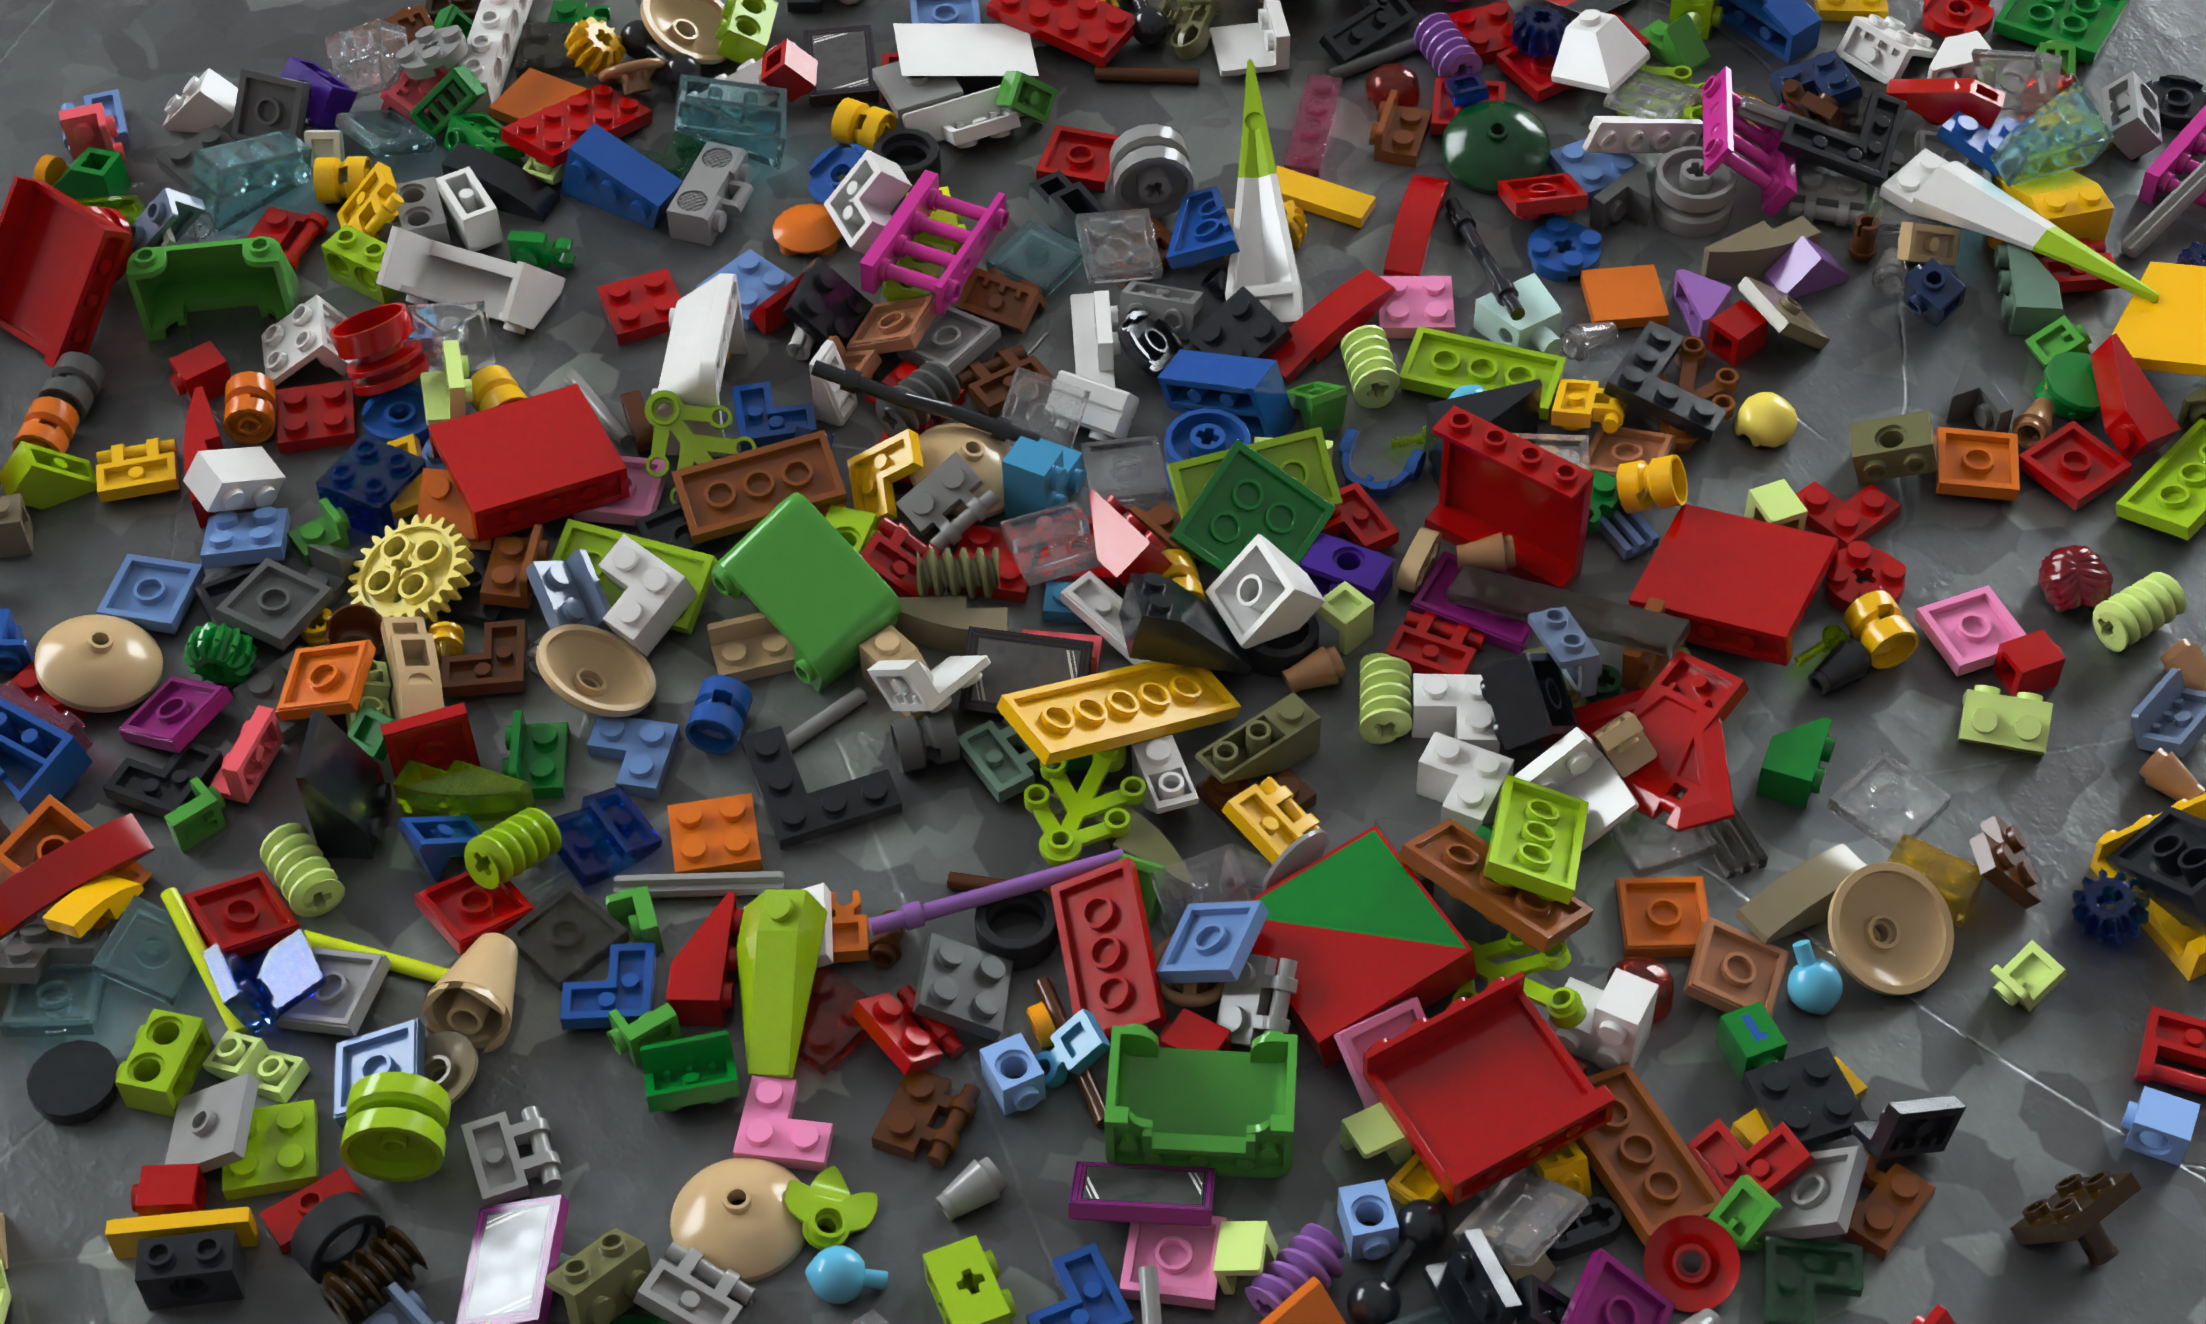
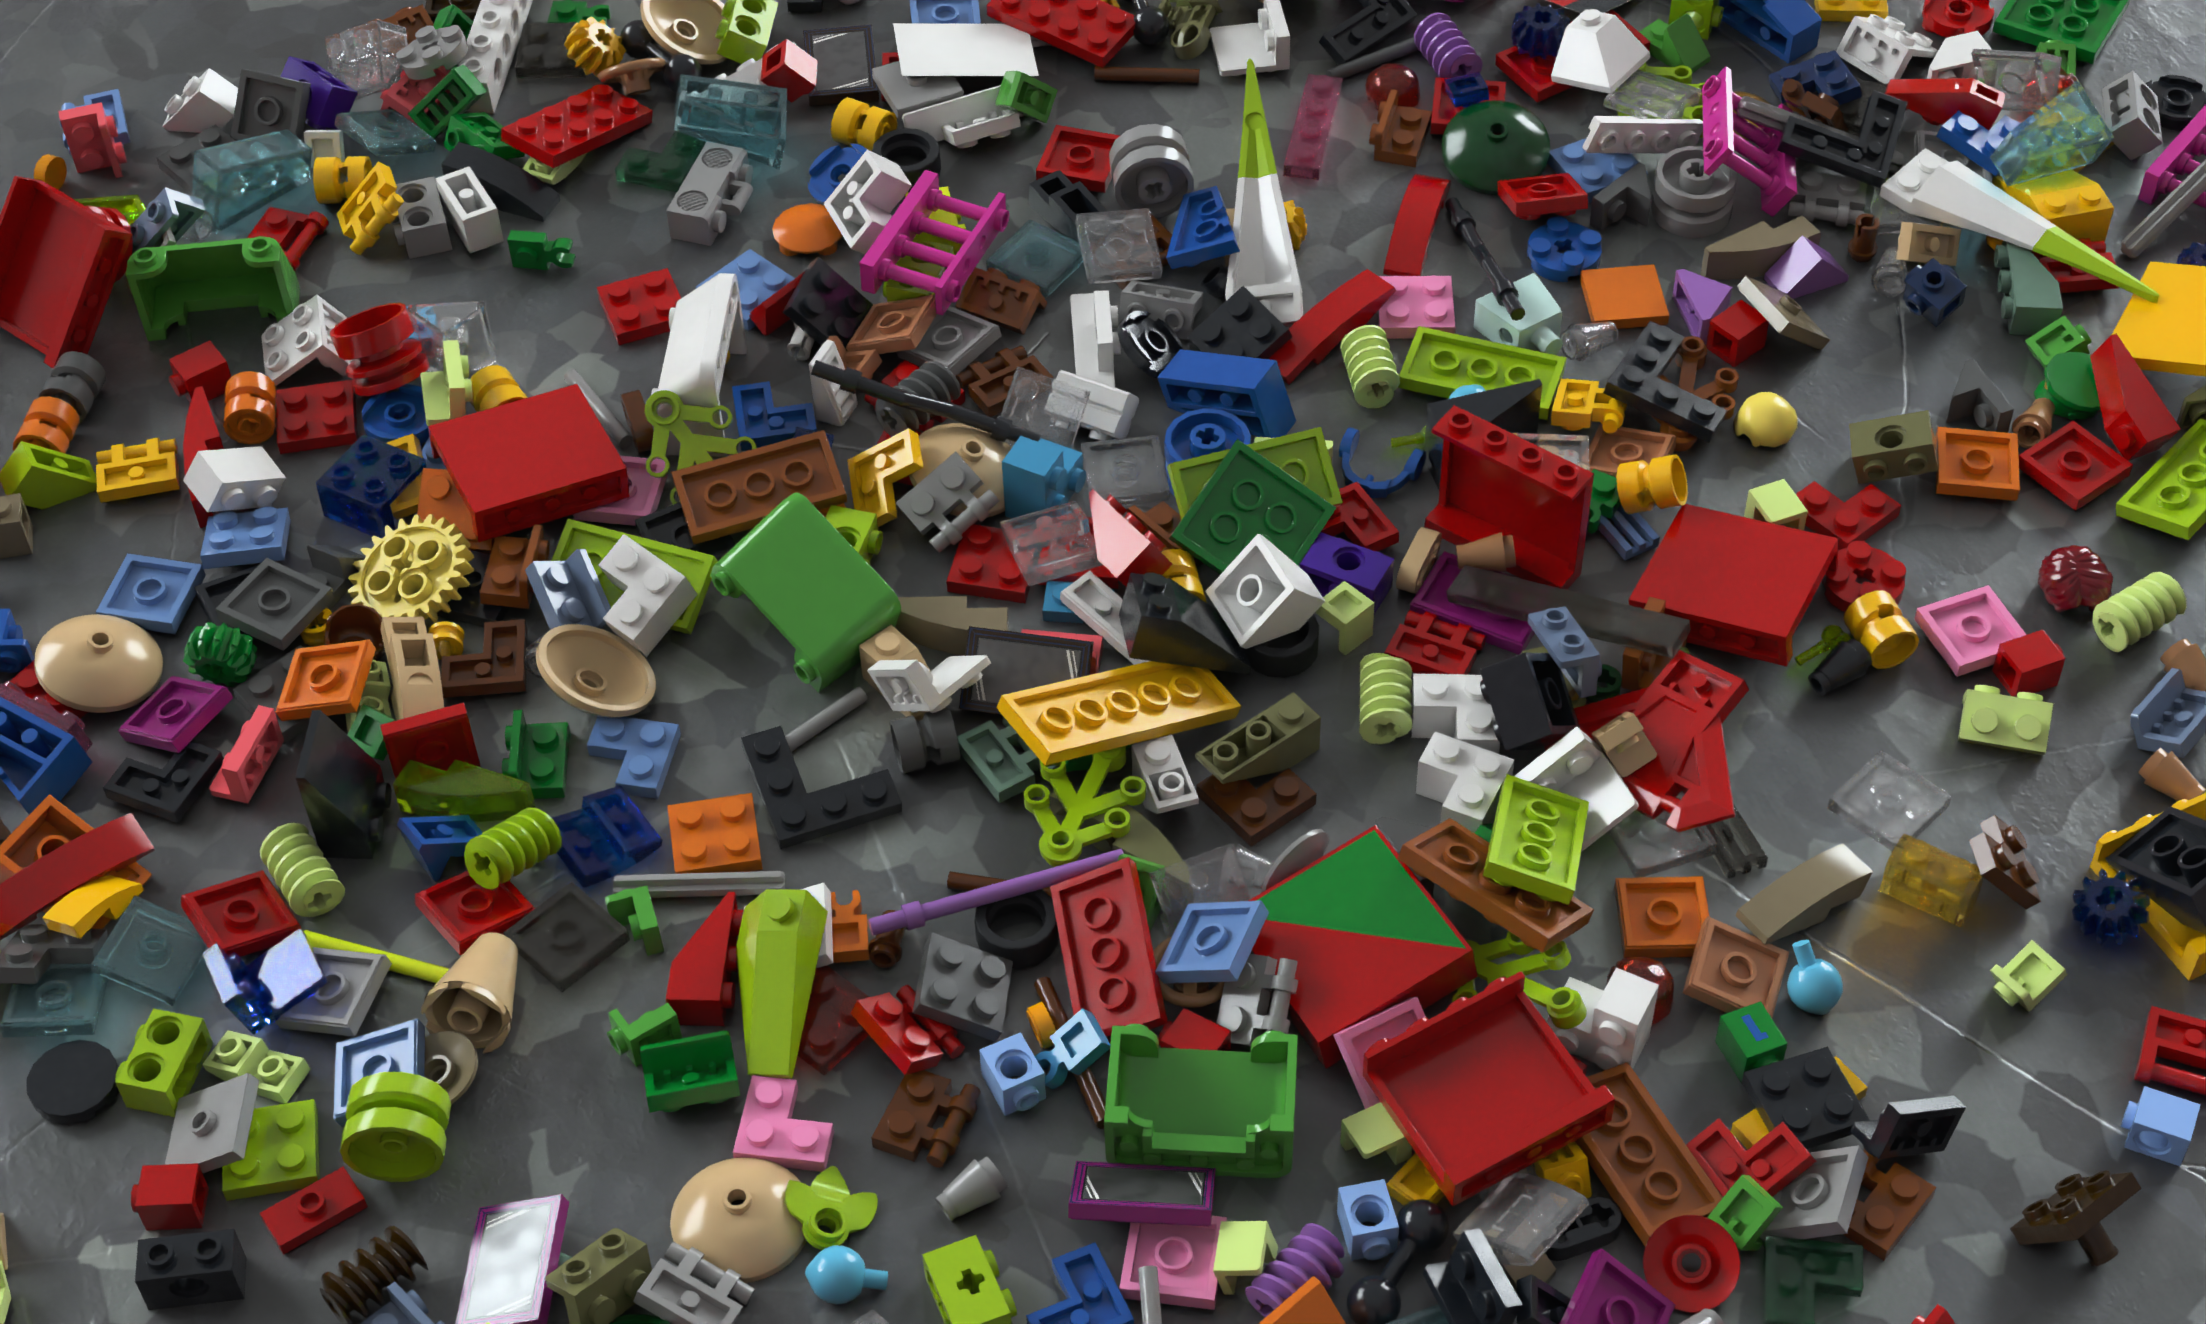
green slope [52,147,131,208] -> none
yellow tile [105,1206,260,1259] -> none
neon yellow bar [160,887,248,1034] -> none
bright green bracket [164,777,227,853] -> none
bright green bracket [287,497,351,566] -> none
black tyre [290,1191,386,1284] -> none
lime brick [321,224,400,304] -> none
white windscreen [376,226,566,335] -> none
light grey plate [461,1106,562,1207] -> none
orange tile [489,68,587,124] -> none
blue wedge [560,123,683,229] -> none
blue plate [560,942,657,1030] -> none
blue wheel [685,675,753,755] -> none
tan bracket [707,612,796,682] -> none
red plate [860,516,942,597] -> none
olive piece [917,547,999,599] -> none
yellow plate [1221,776,1321,865] -> none
yellow tile [1276,165,1376,228] -> none
medium nougat cone [1282,645,1346,694] -> none
bright green slope [1287,381,1348,434] -> none
red plate [1447,0,1531,64] -> none
green slope [1756,717,1836,808] -> none
tan dish [1828,862,1954,996] -> none

